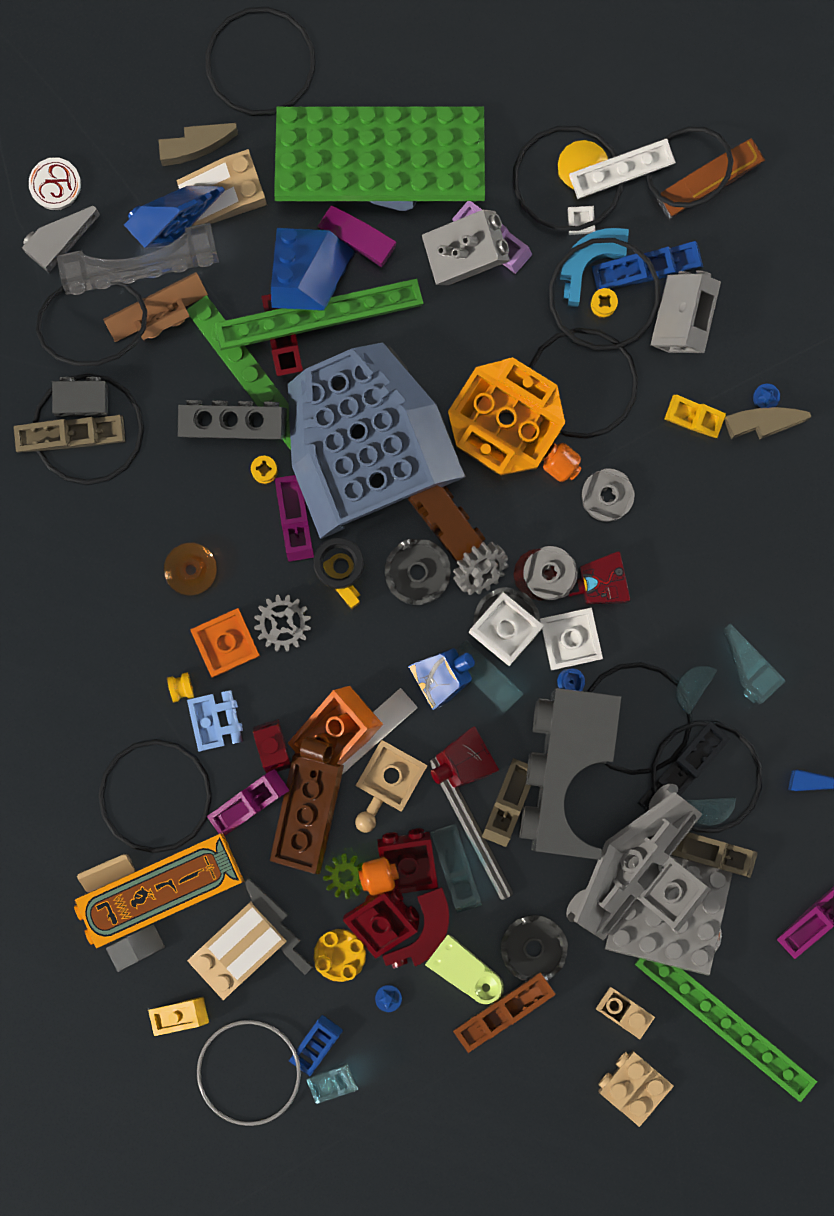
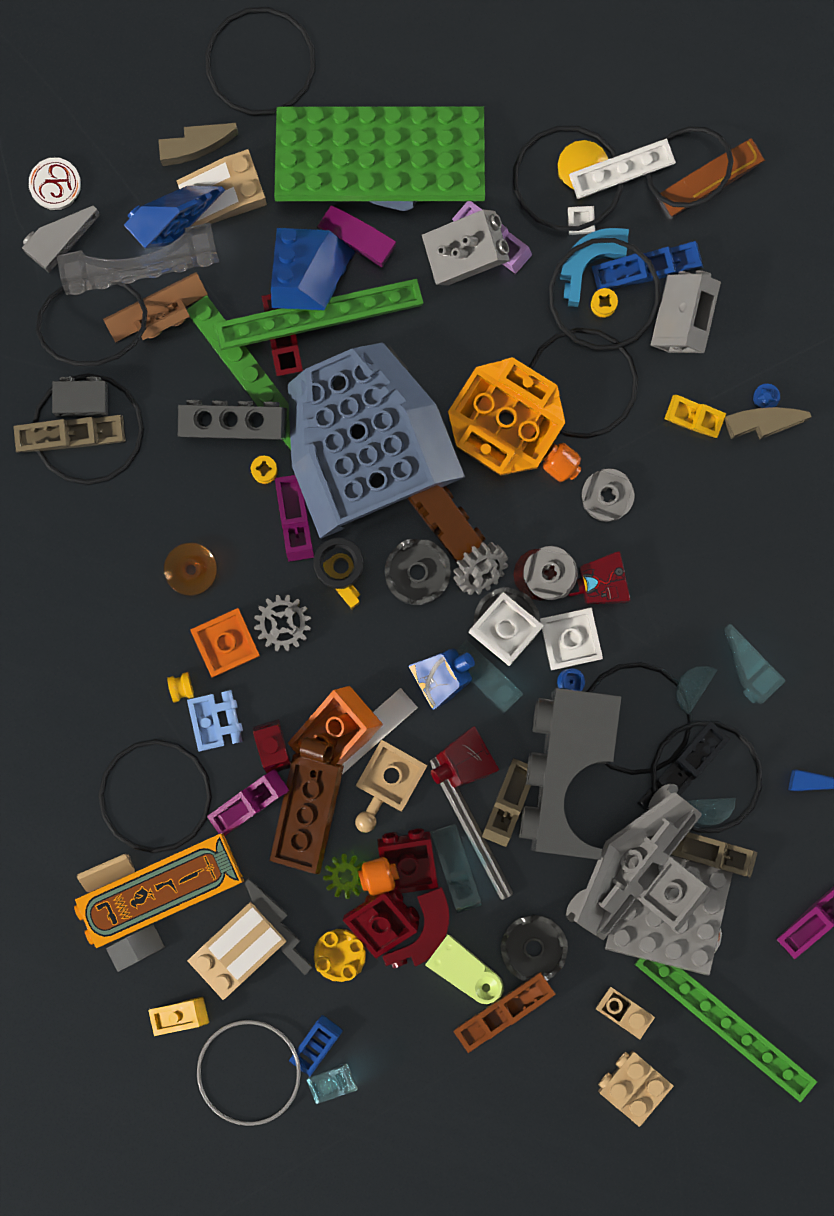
blue tile [375,985,402,1012] -> none

